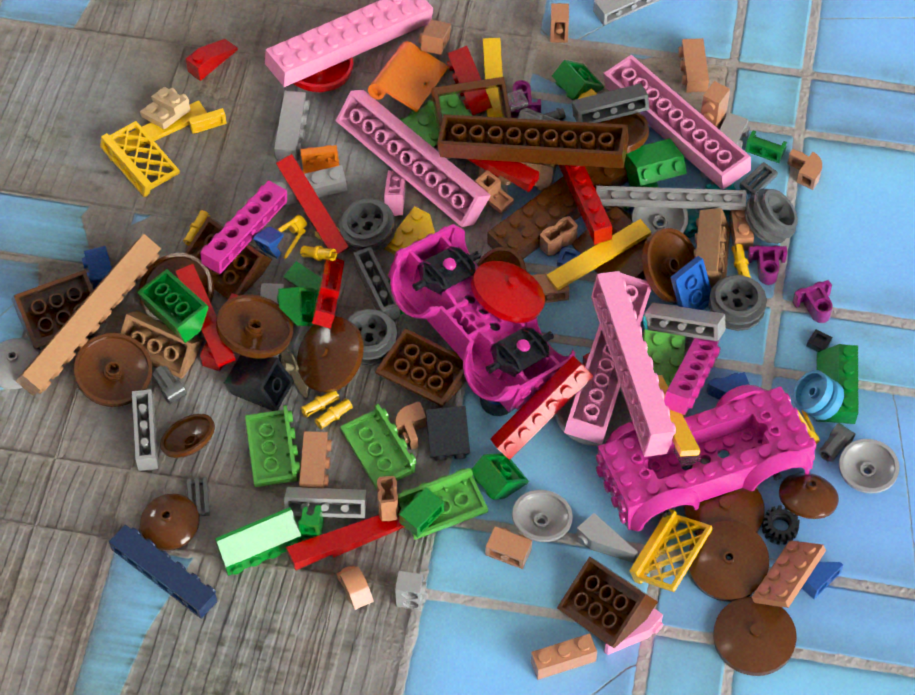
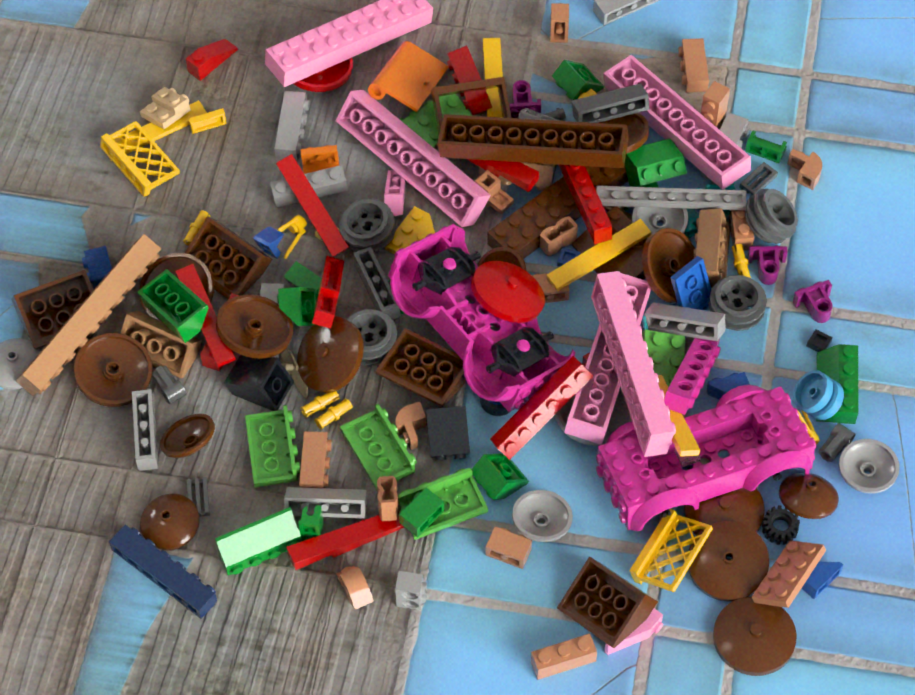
dark pink brick [200,180,287,274] -> none
yellow pin [300,245,337,261] -> none
nougat brick [419,20,451,55] -> none
clear tile [507,89,528,111] -> none
light grey slope [576,513,638,563] -> none

